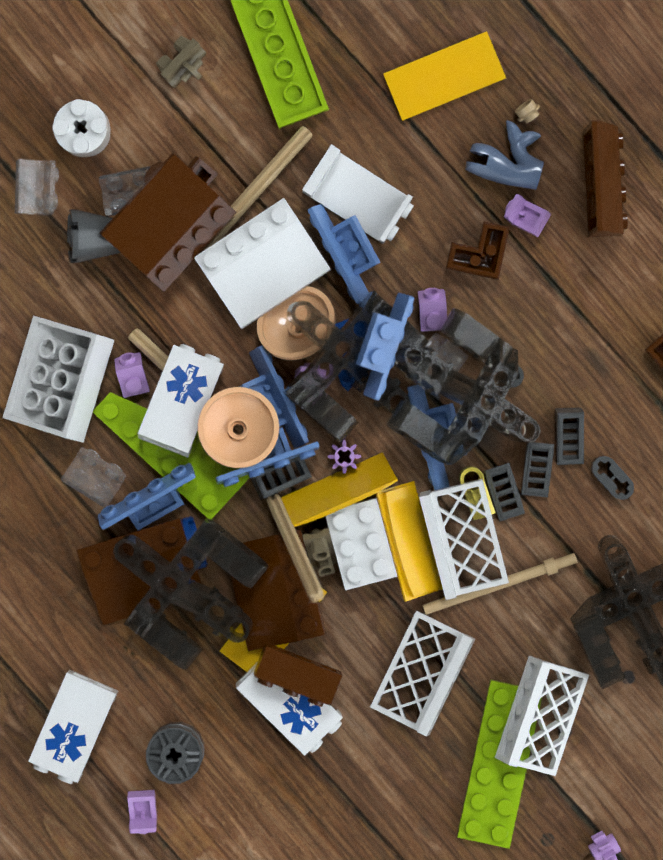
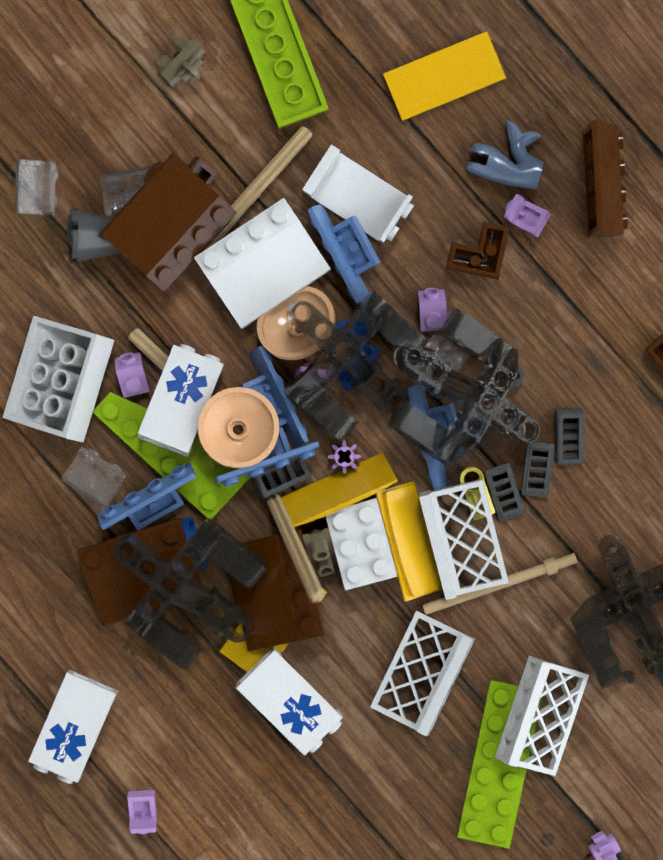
white brick [53,99,110,157] -> none
dark grey wheel [146,722,205,784] -> none
reddish brown brick [254,642,343,707] -> none
medium blue bracket [356,293,414,401] -> none
tan plate [515,99,540,123] -> none
dark grey beam [591,456,634,500] -> none

